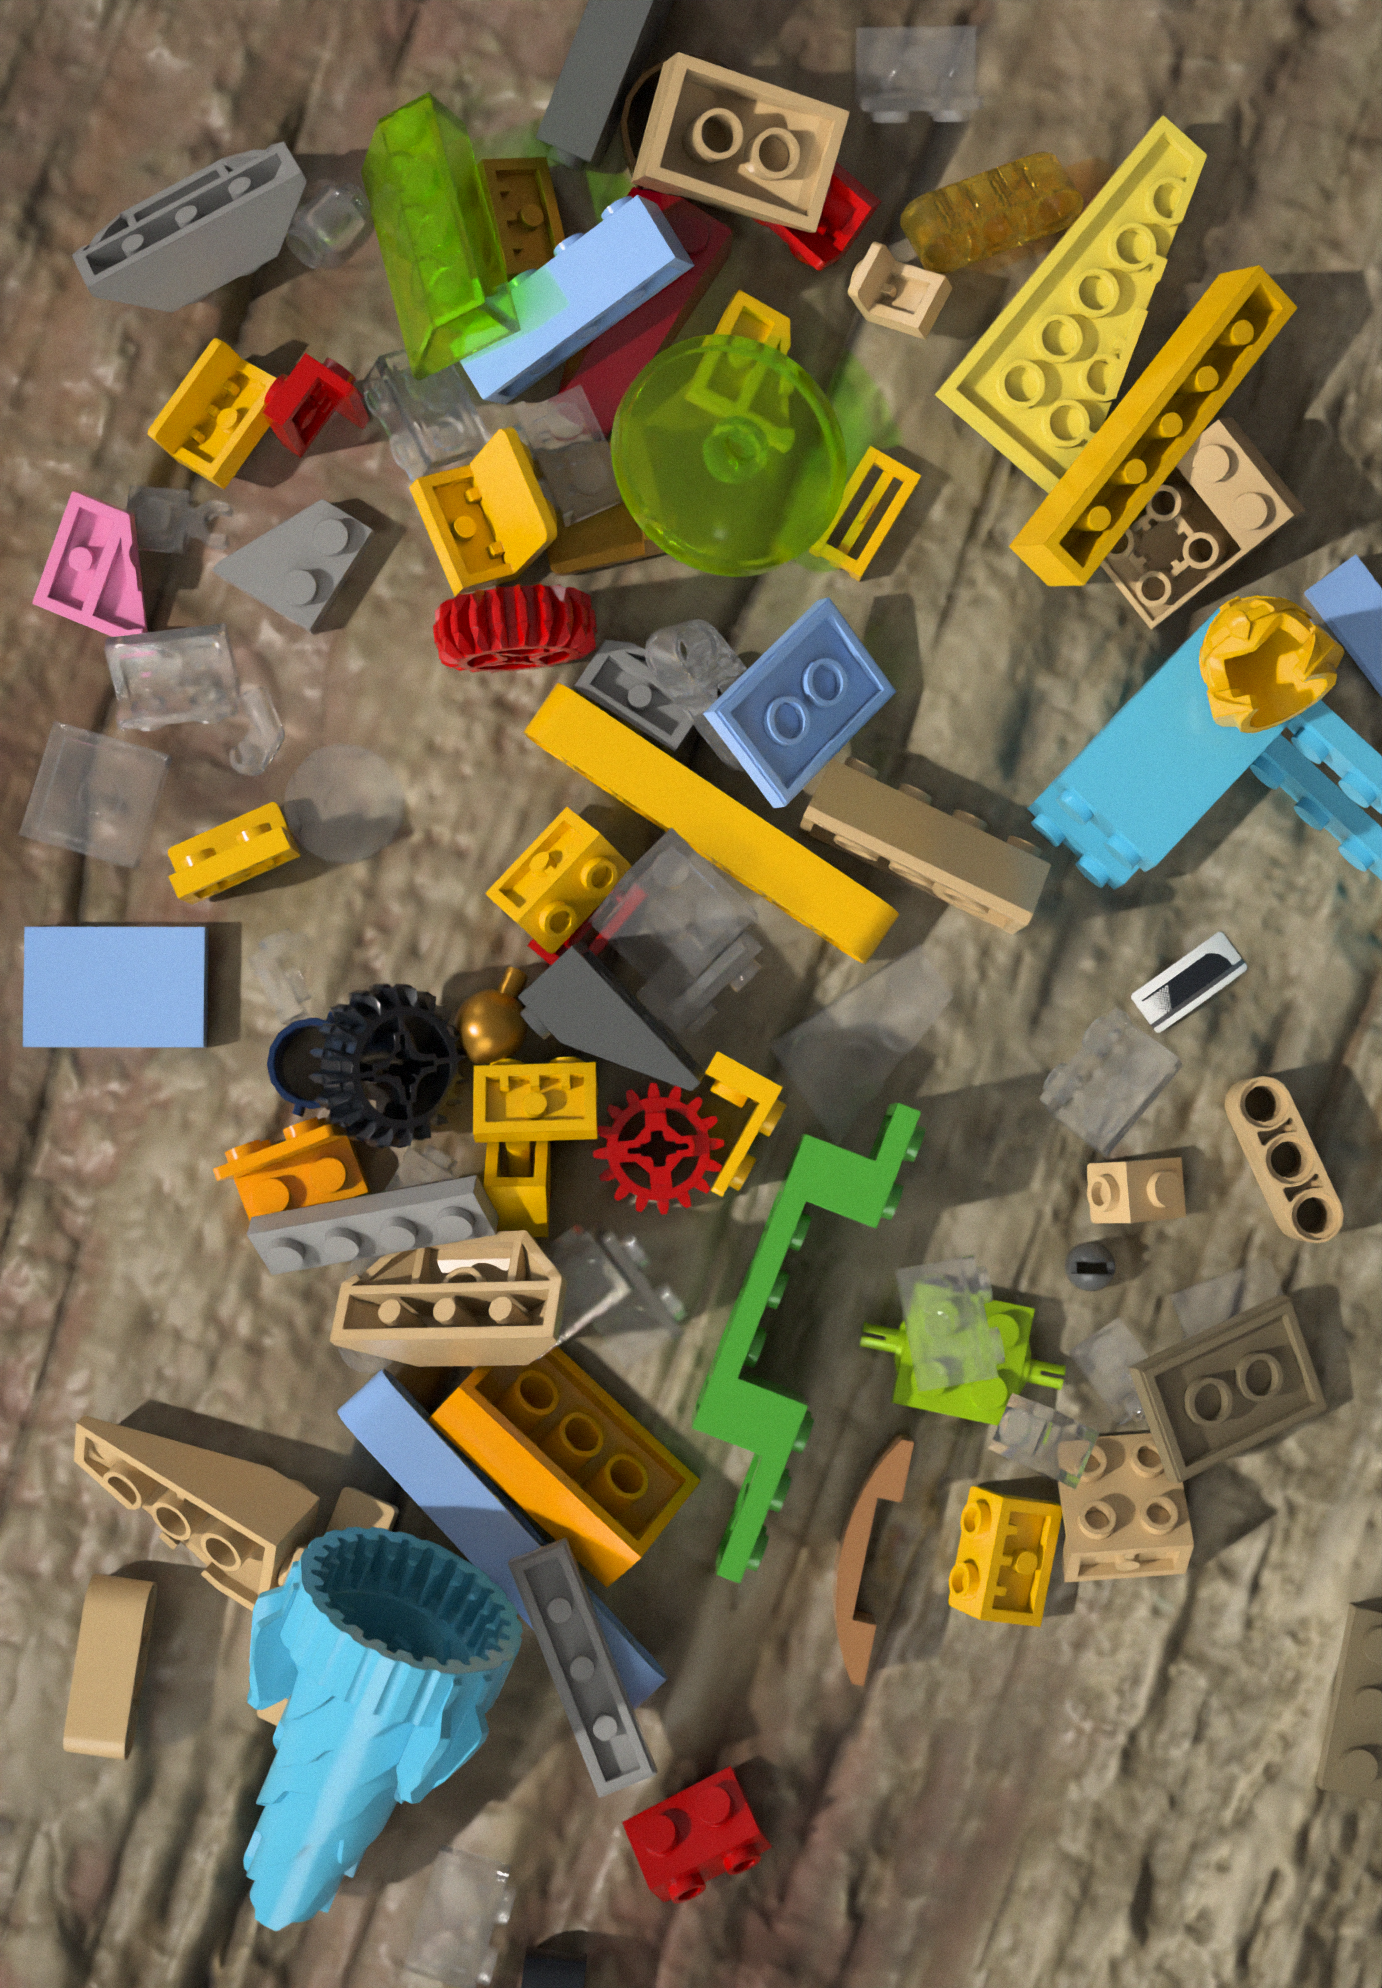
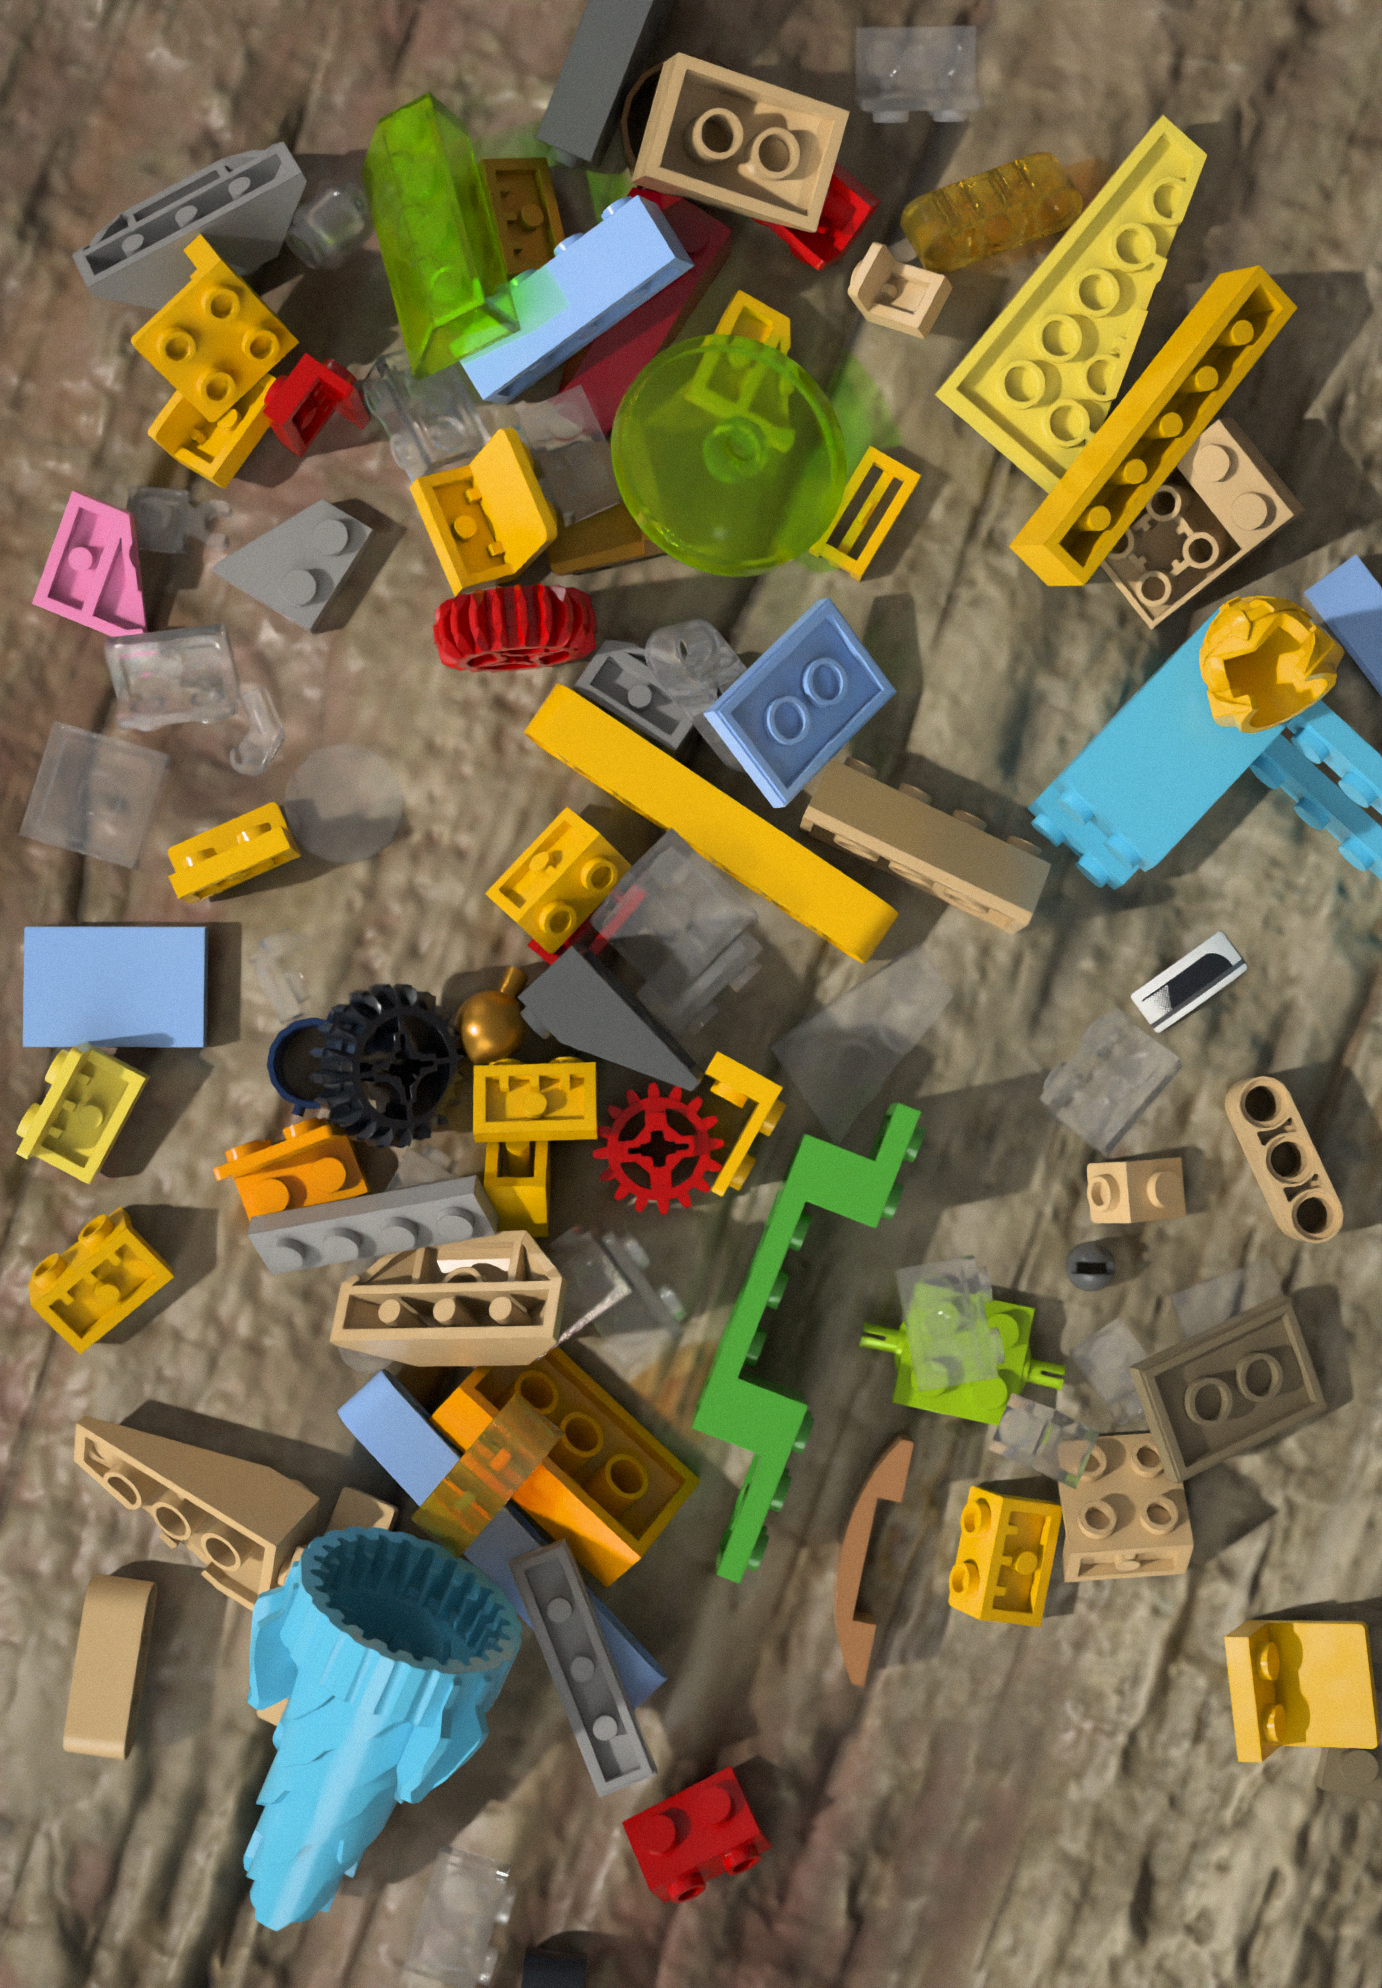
none -> light yellow bracket [16,1042,150,1184]
none -> yellow bracket [28,1207,174,1355]
none -> yellow bracket [131,234,299,422]
none -> clear yellow beam [410,1392,565,1560]
none -> yellow bracket [1224,1620,1381,1762]

